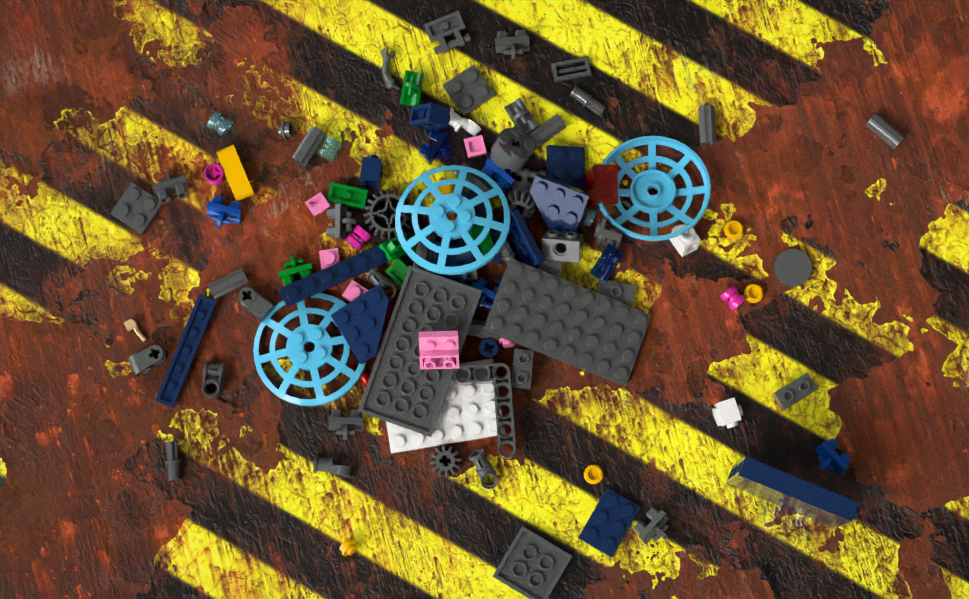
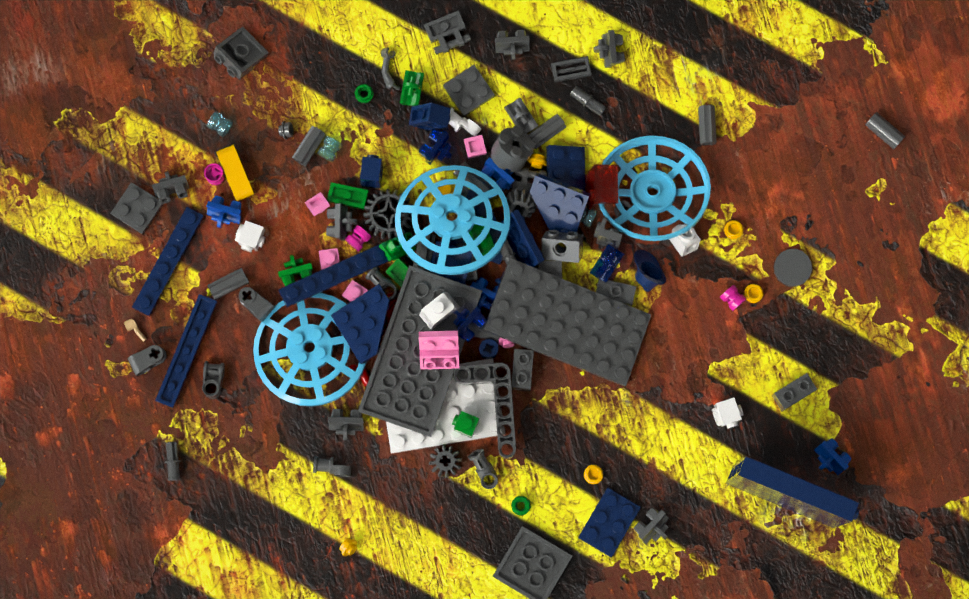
none -> dark blue plate [132,207,204,317]
none -> dark grey plate [213,26,269,80]
none -> white brick [235,221,265,252]
none -> green plate [355,84,374,103]
none -> white torso [419,292,460,330]
none -> green brick [452,411,479,438]
none -> clear blue hips [453,307,487,342]
none -> green plate [511,496,531,516]
none -> yellow plate [528,154,547,169]
none -> dark grey hips [593,30,625,68]
none -> dark blue piece [634,250,666,292]

